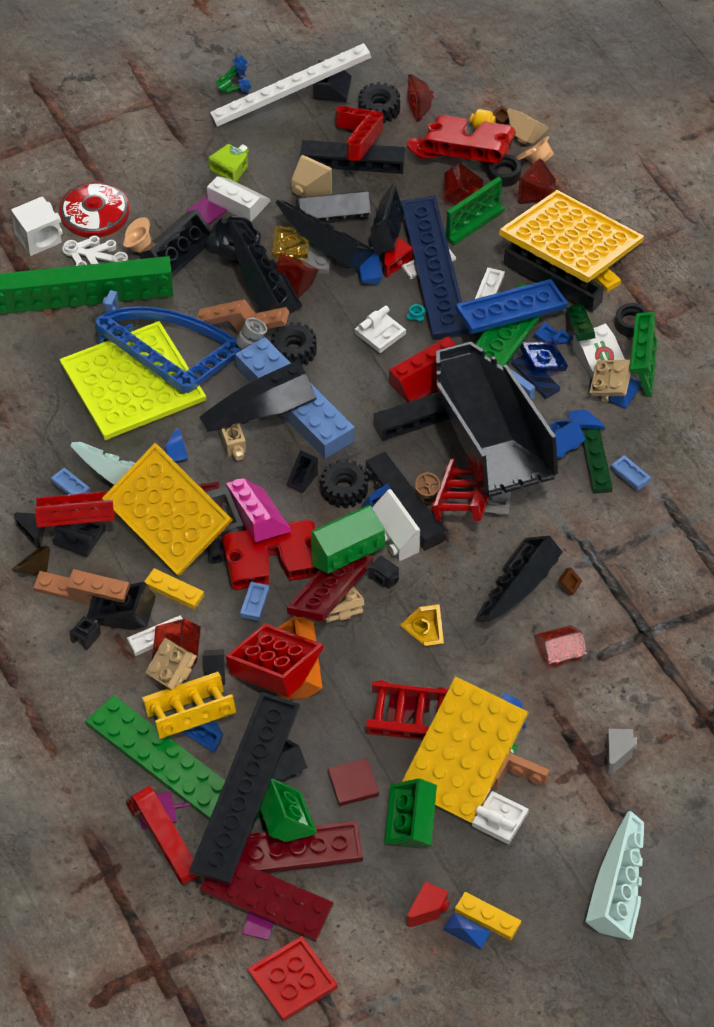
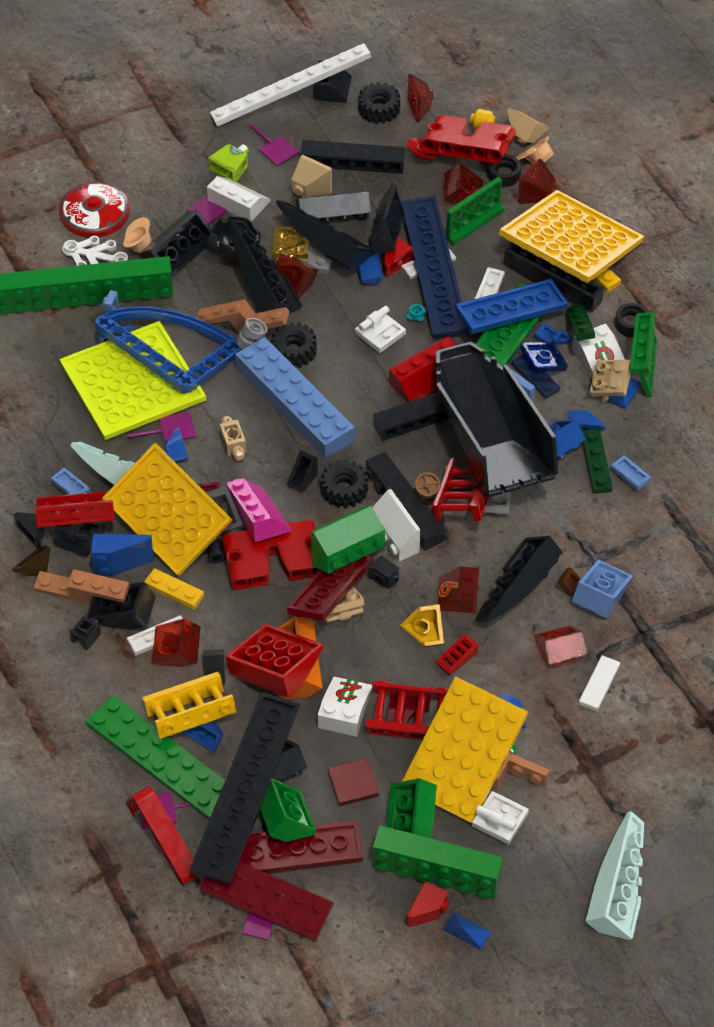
white brick [11,196,63,256] -> none
tan plate [145,638,197,690] -> none
black wedge [199,360,317,432] -> none
plant [215,54,252,94] -> none
medium blue plate [240,582,270,621] -> none
red plate [247,936,338,1022] -> none
red beam [335,106,383,161] -> none
blue slope [361,483,391,508] -> none
yellow plate [455,892,521,941] -> none
reddish brown plate [493,105,510,125] -> none
light grey slope [607,729,637,775] -> none
none -> blue slope [91,534,154,577]
none -> magenta piece [127,412,196,443]
none -> magenta piece [249,124,300,166]
none -> white slope [318,677,372,737]
none -> green brick [373,825,503,899]
none -> red slope [436,634,479,676]
none -> clear red slope [438,567,479,613]
none -> medium blue slope [572,559,633,618]
none -> white tile [579,655,621,712]

